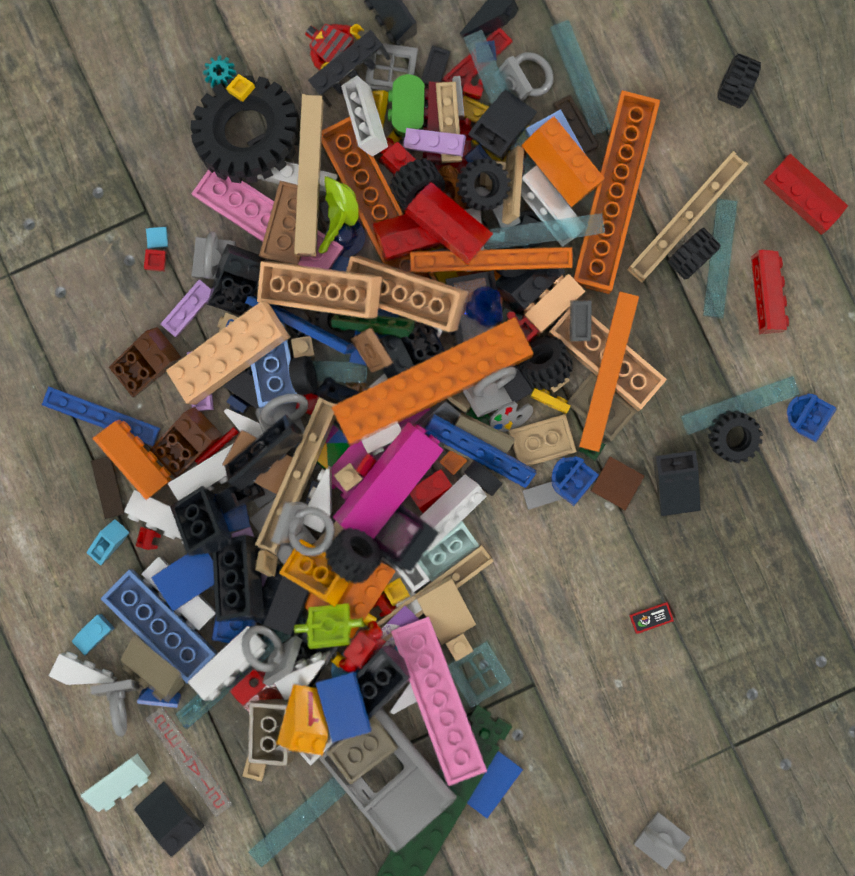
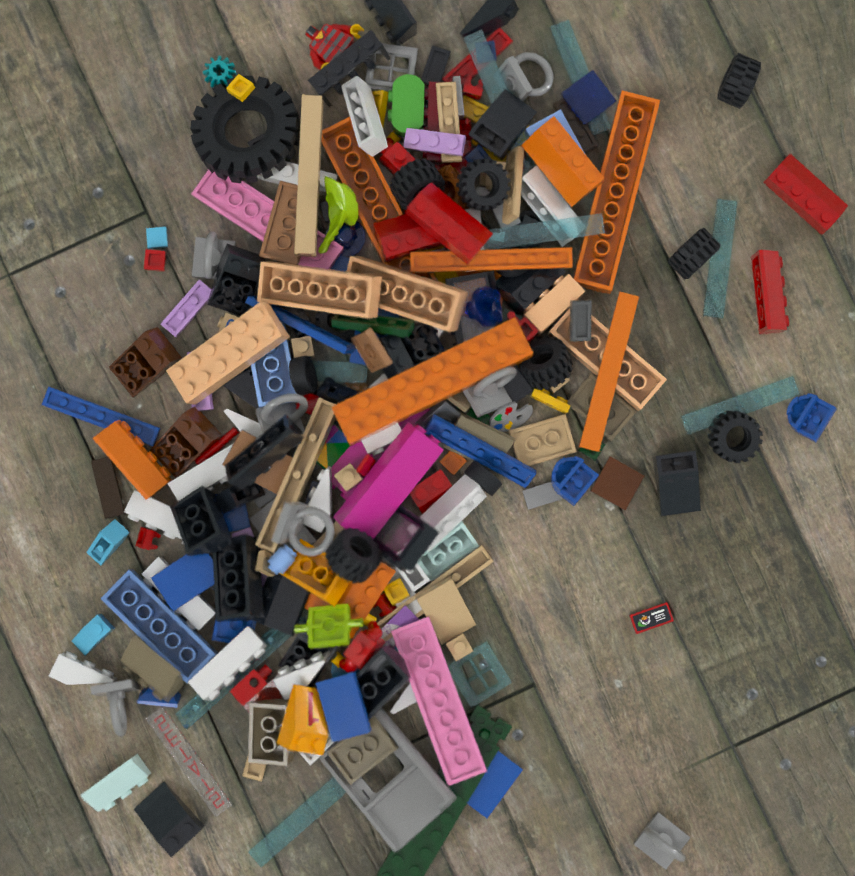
dark blue plate [226,394,251,413] -> none
light grey tile [242,625,302,686] -> none
tan tile [627,151,748,283] -> none
none -> light blue brick [268,544,297,575]
none -> clear blue tile [561,70,616,126]

